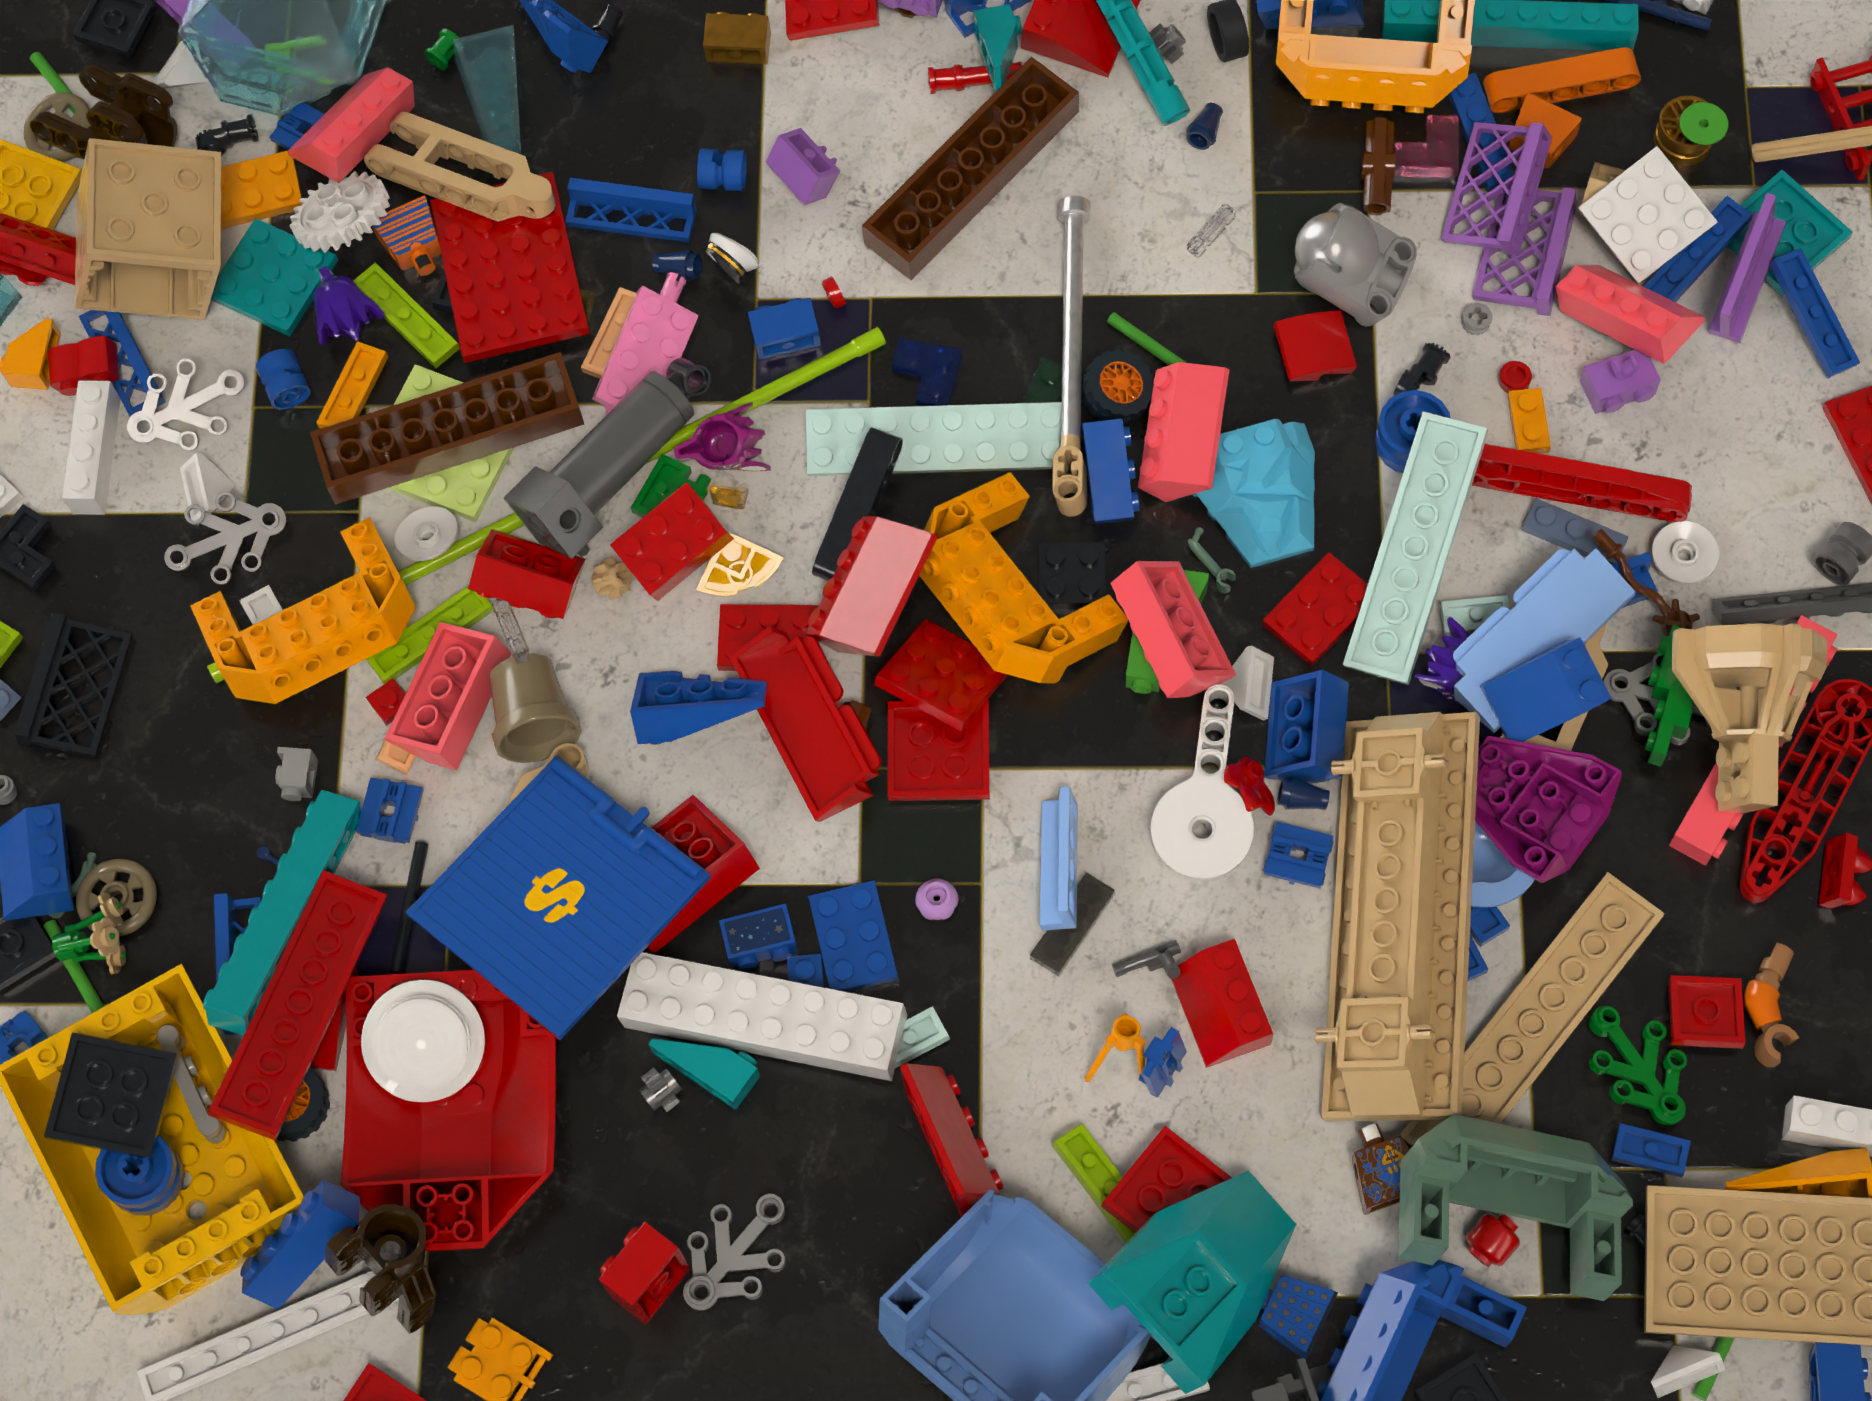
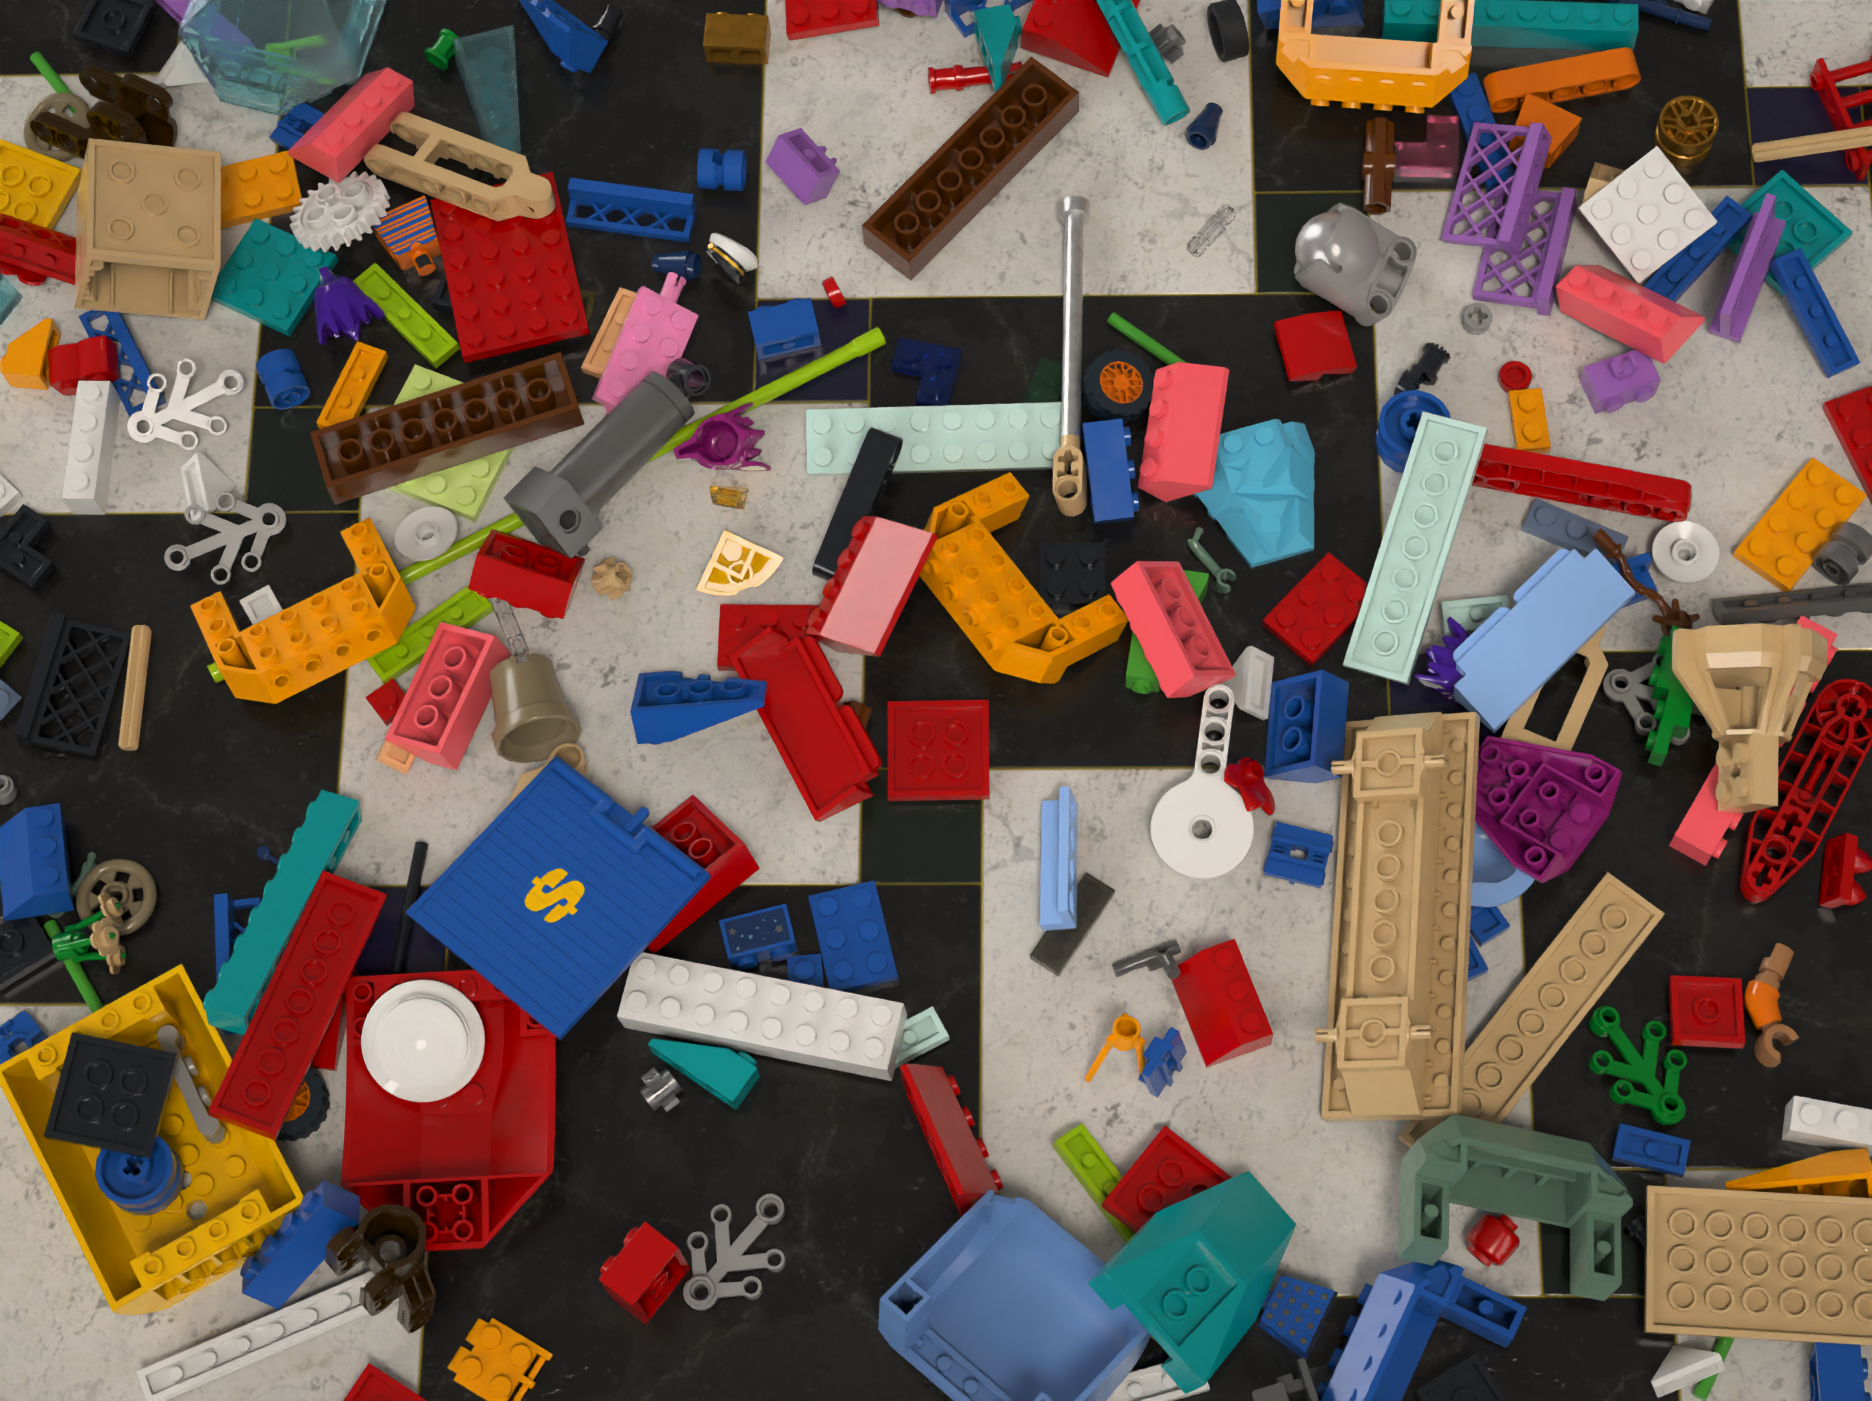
black connector [195,114,259,156] -> none
light grey brick [275,747,318,801] -> none
blue piece [356,778,424,844] -> none
red brick [610,482,734,601] -> none
green plate [631,454,711,518] -> none
red plate [874,619,1008,732] -> none
lavender plate [915,878,959,920] -> none
dark blue cone [1277,776,1330,810] -> none
torso [1352,1123,1410,1215] -> none
blue slope [1480,637,1612,742] -> none
bright green piece [1679,102,1728,145] -> none
none -> tan axle [118,625,152,751]
none -> light orange plate [1733,457,1867,592]

